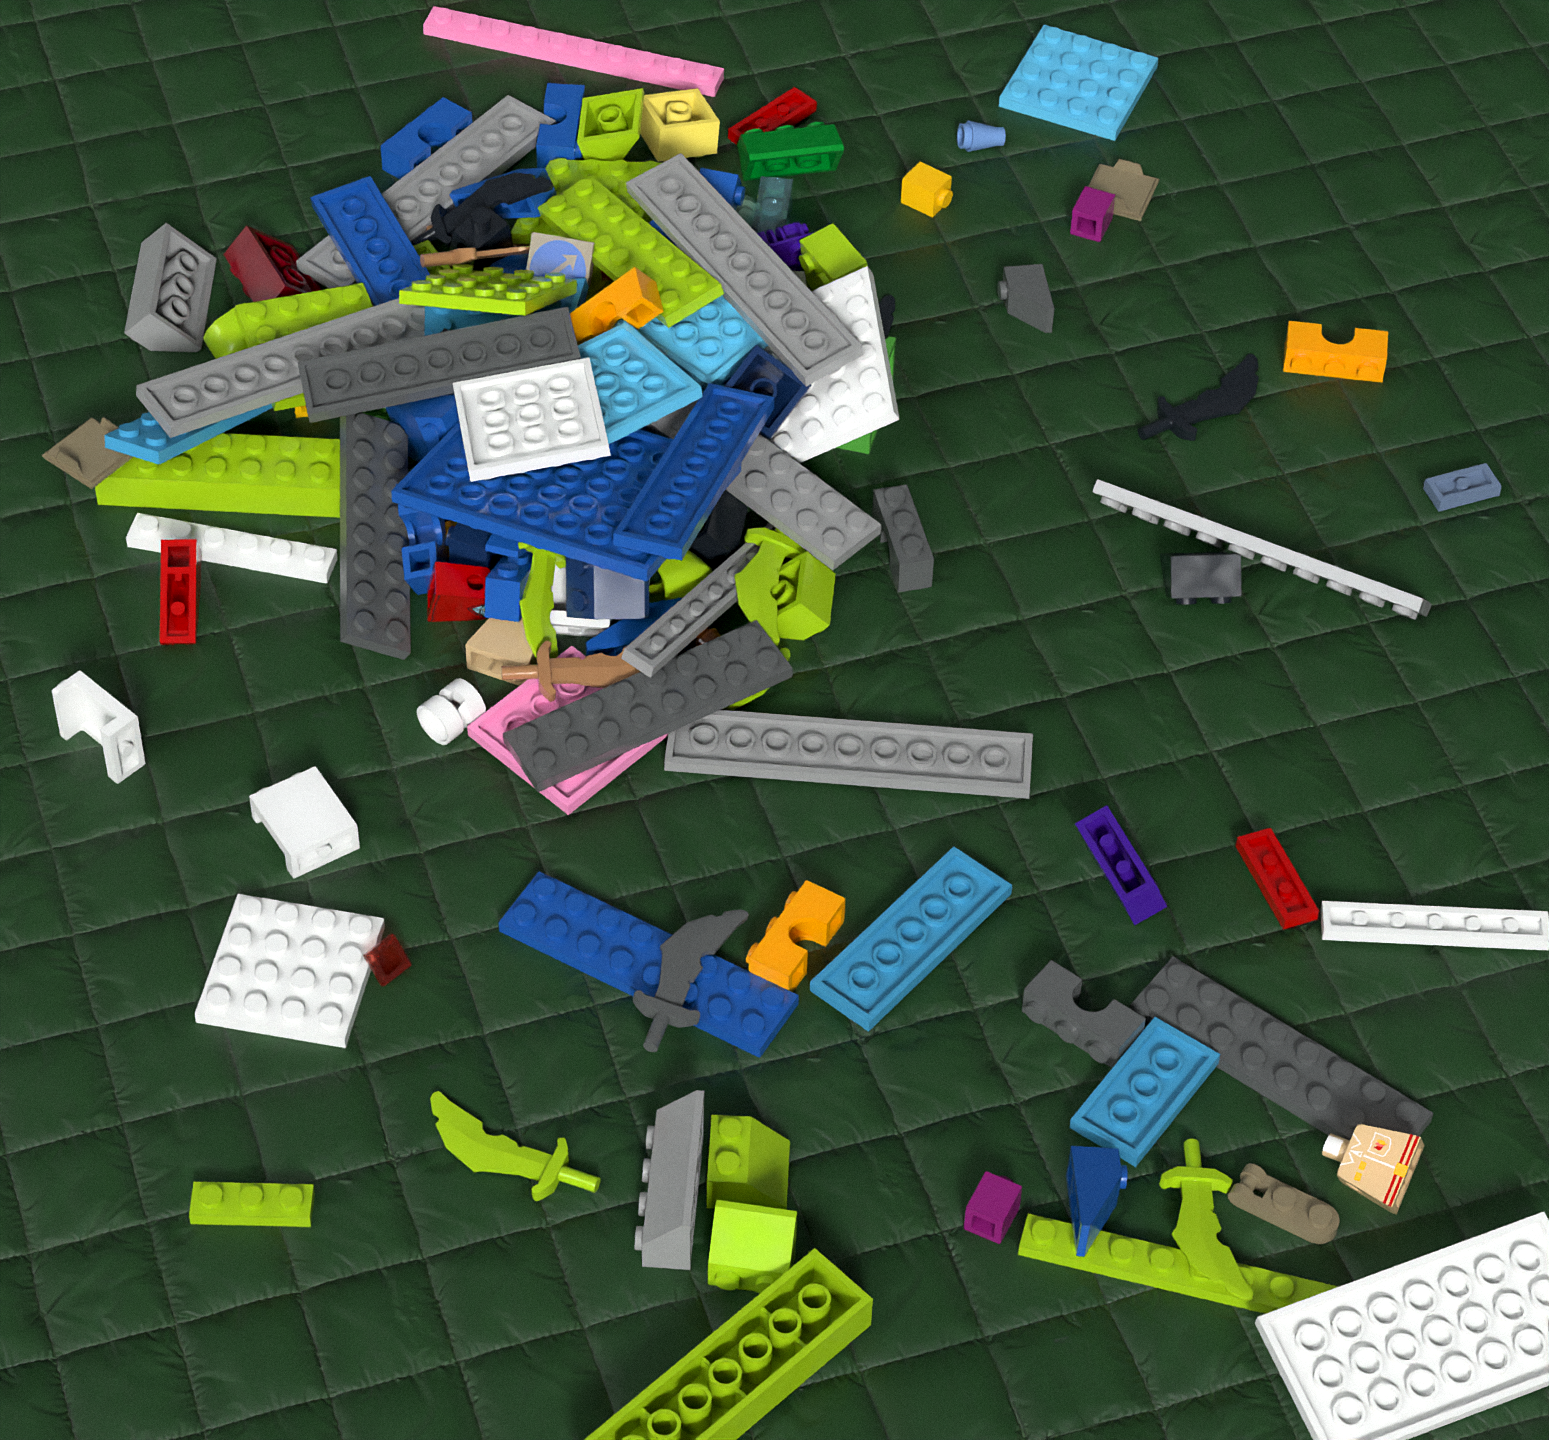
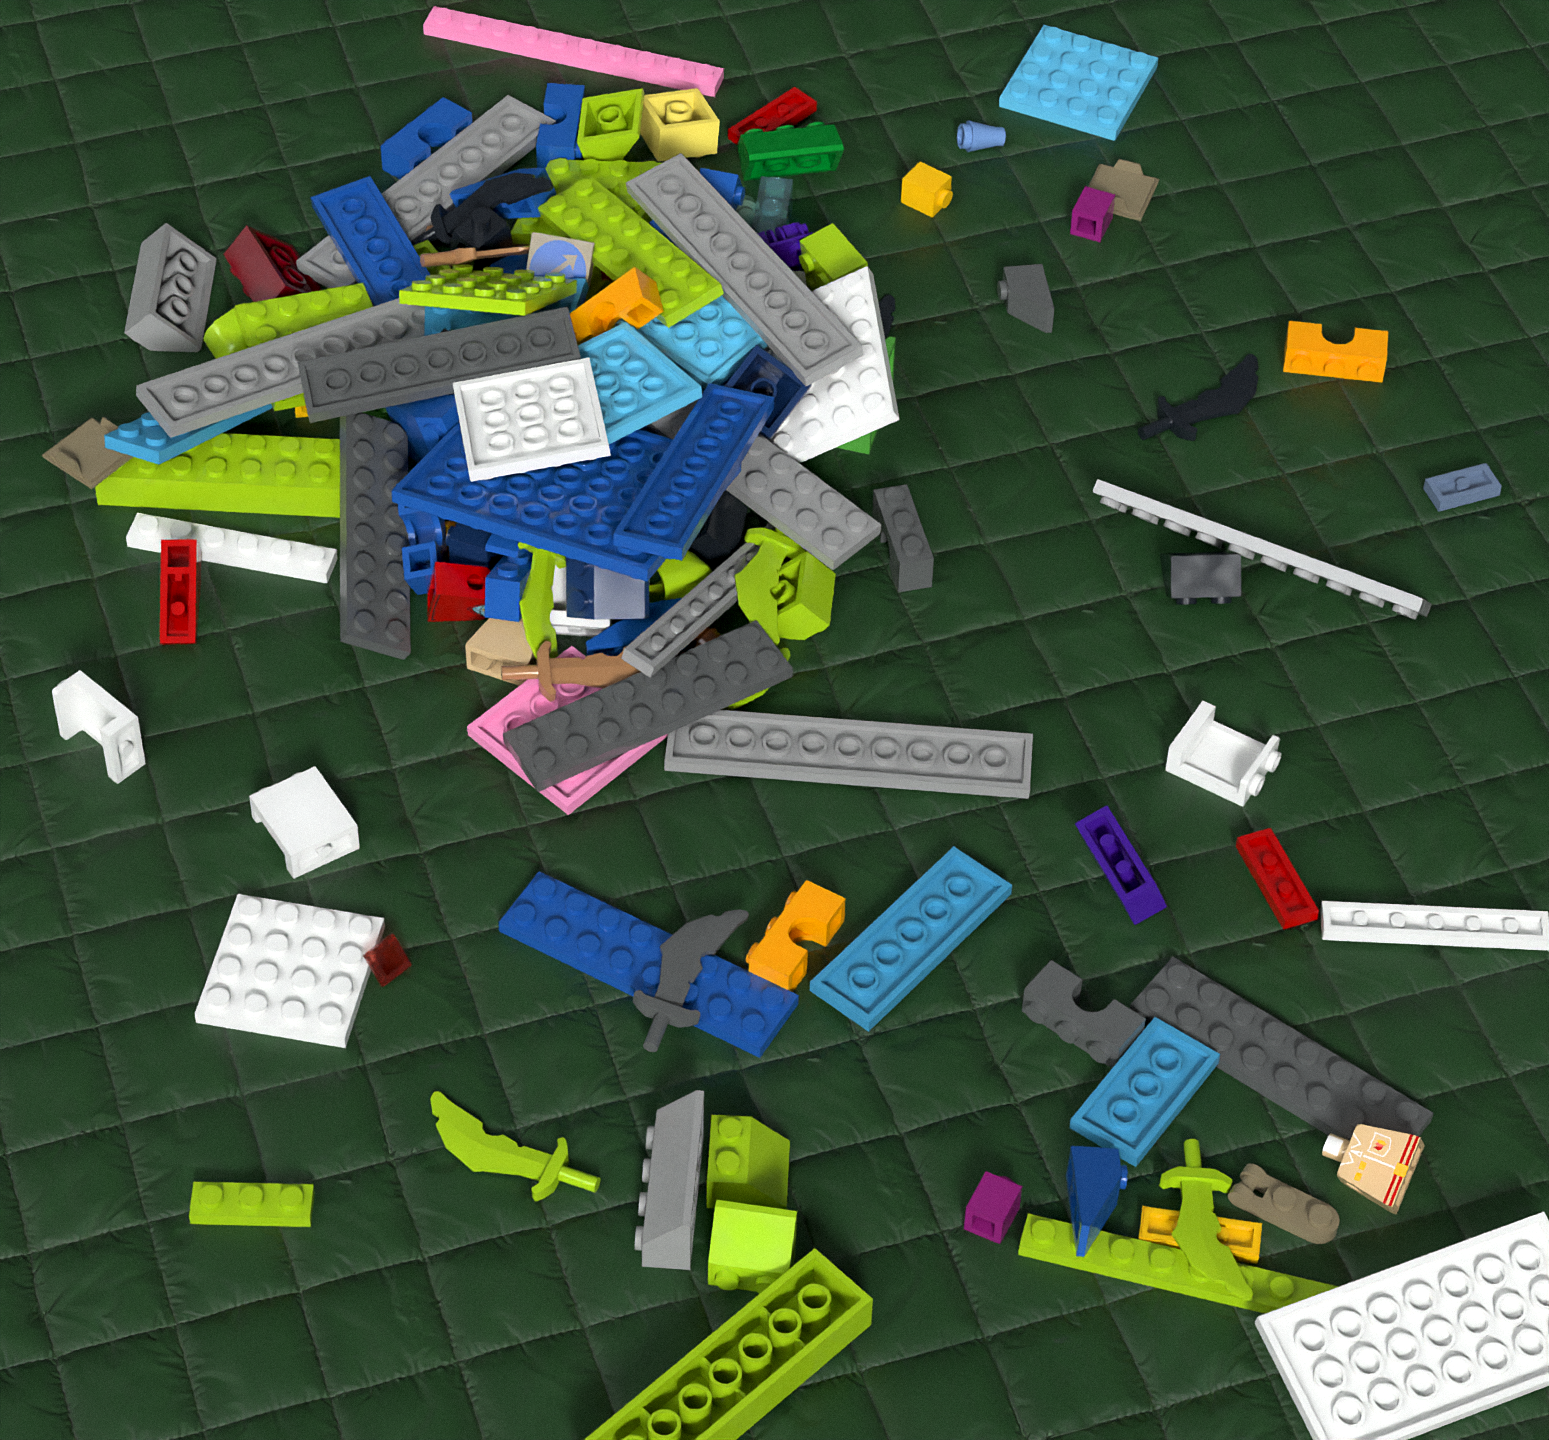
white wheel [417,678,486,745] -> none
none -> yellow tile [1138,1206,1262,1264]
none -> white panel [1166,701,1282,807]

